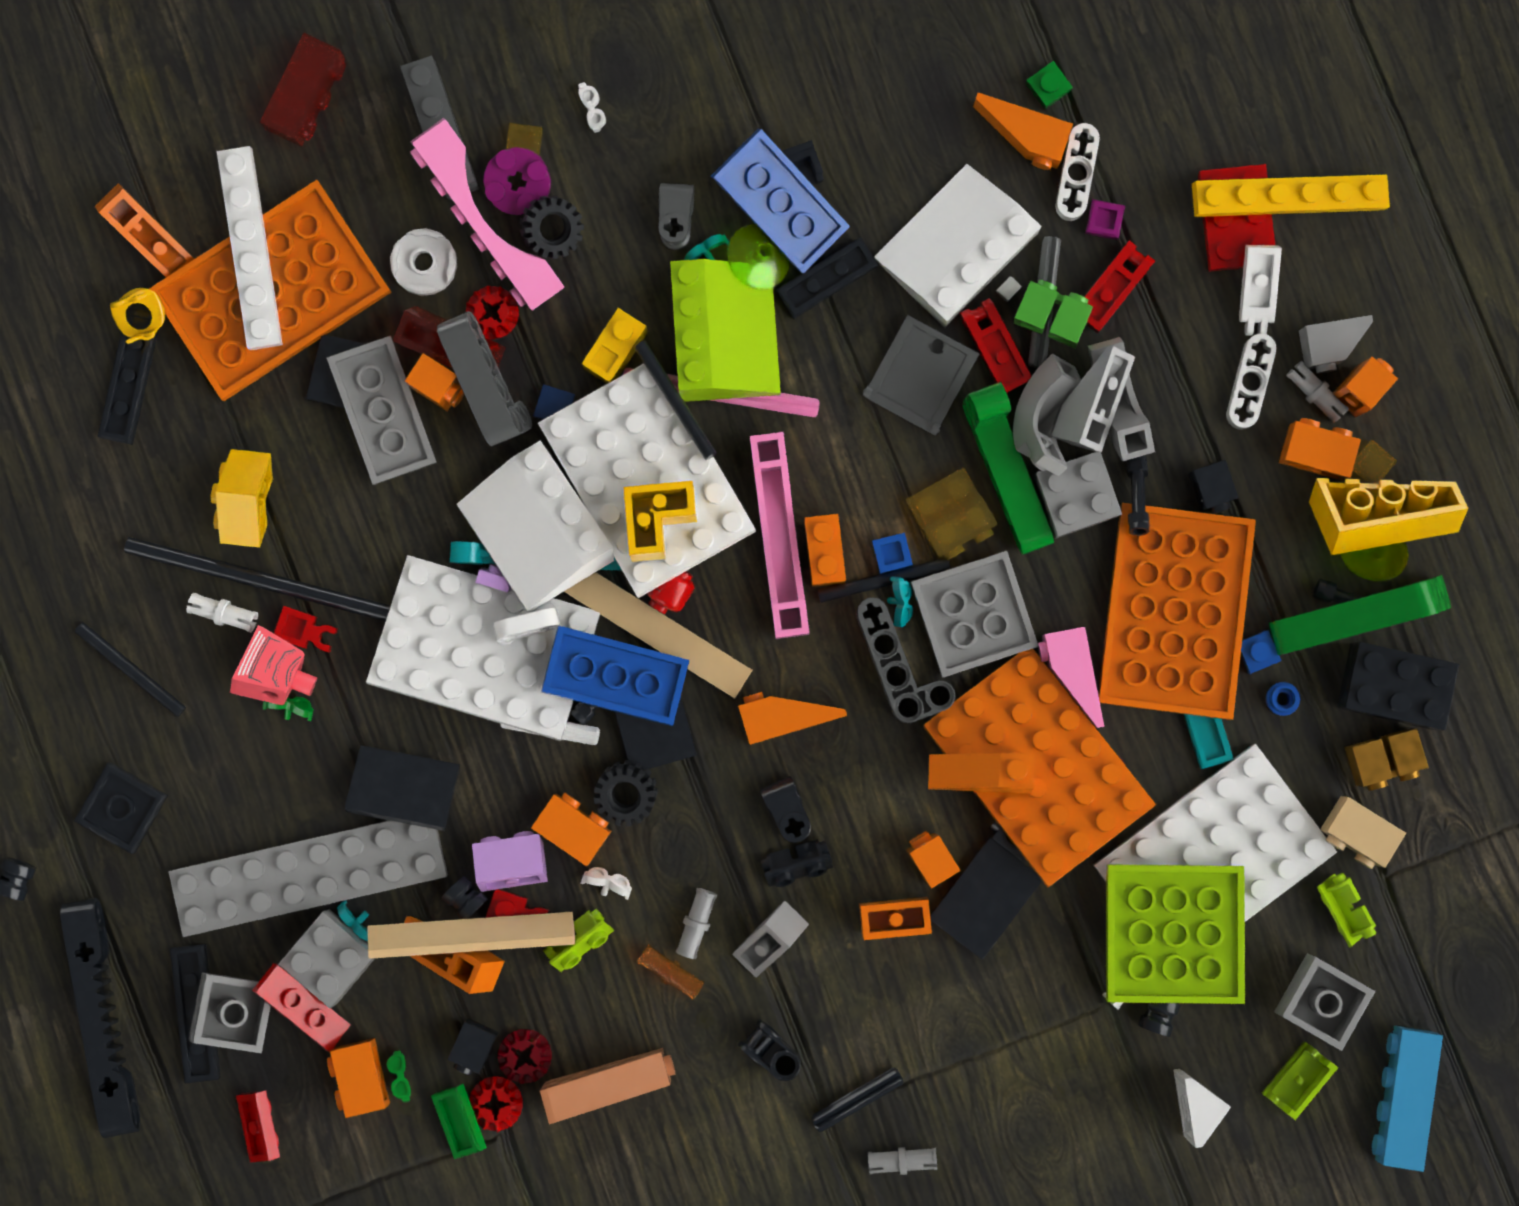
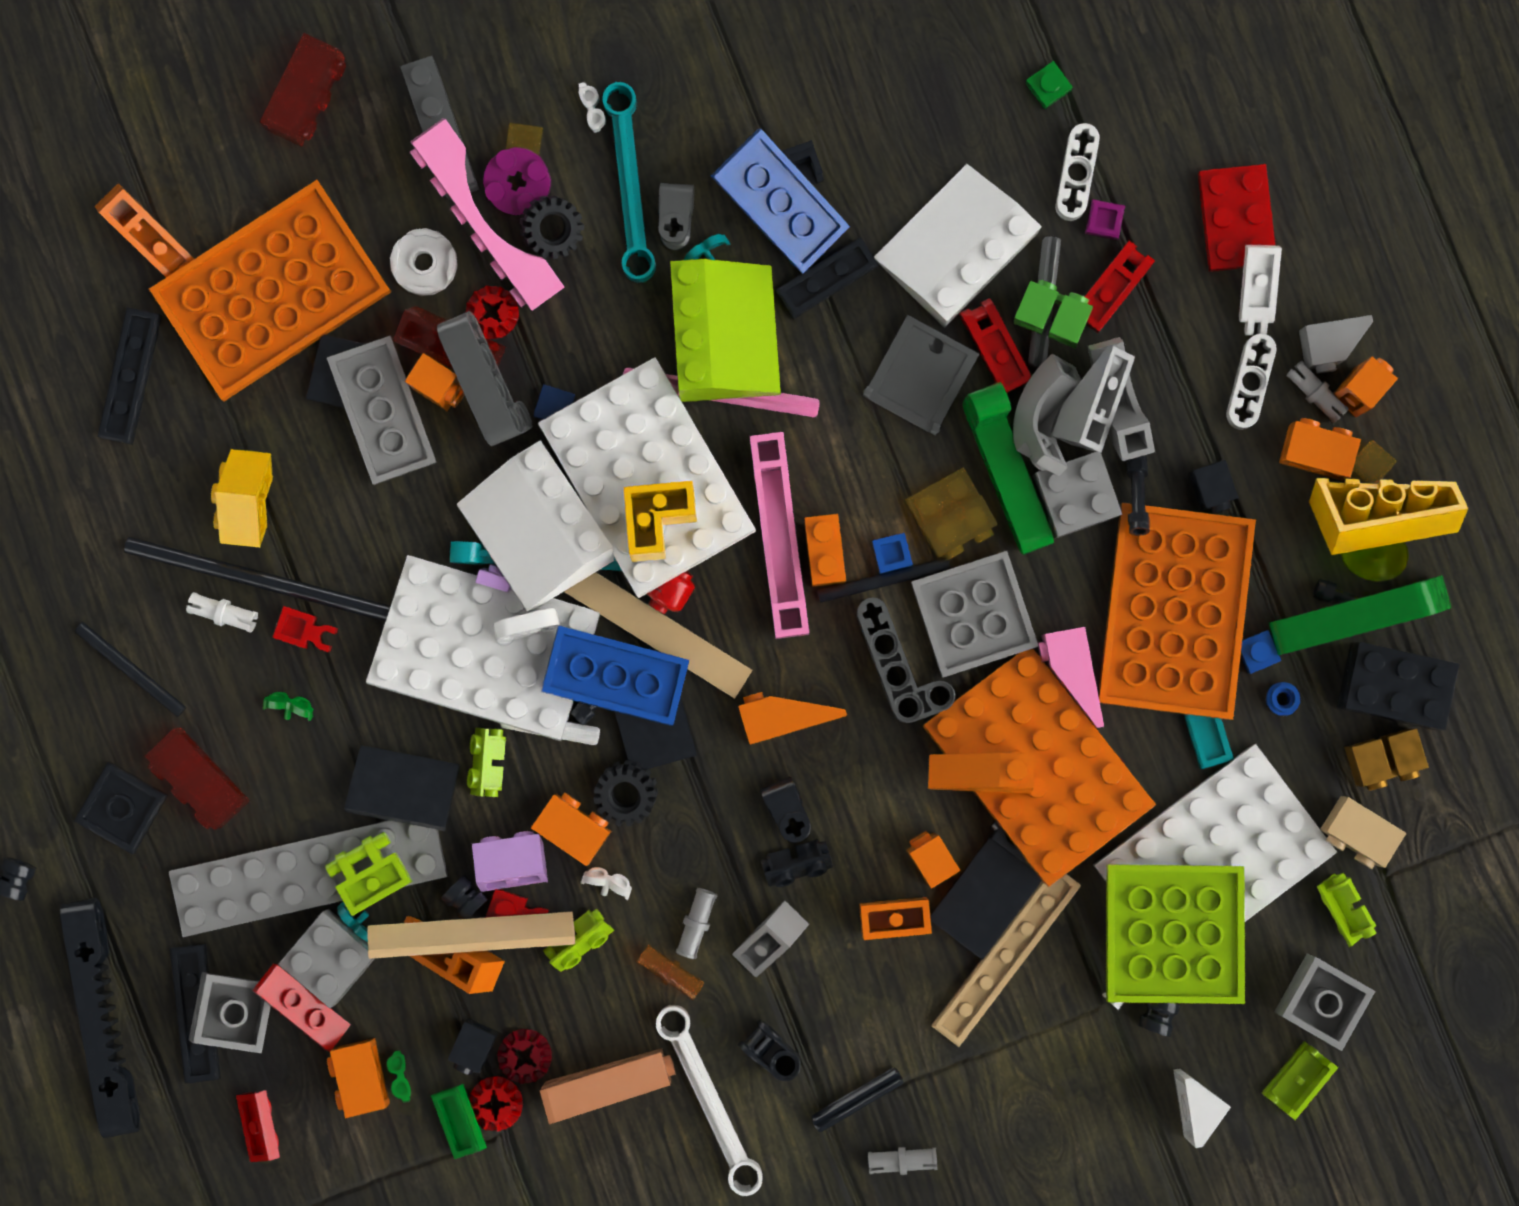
yellow piece [110,288,165,344] -> none
white plate [217,146,283,350] -> none
coral torso [230,625,317,705] -> none
yellow brick [582,308,648,384] -> none
black bar [634,340,717,460] -> none
clear neon green dish [727,224,789,289] -> none
teal piece [887,576,913,627] -> none
orange slope [973,93,1073,170] -> none
white piece [996,276,1022,302] -> none
yellow plate [1192,175,1390,217] -> none
dark azure brick [1372,1025,1443,1172] -> none
none -> clear red brick [145,728,250,830]
none -> lime plate [325,832,413,916]
none -> lime hinge [467,728,506,797]
none -> teal piece [603,82,656,283]
none -> white piece [656,1005,762,1196]
none -> tan tile [931,874,1081,1047]

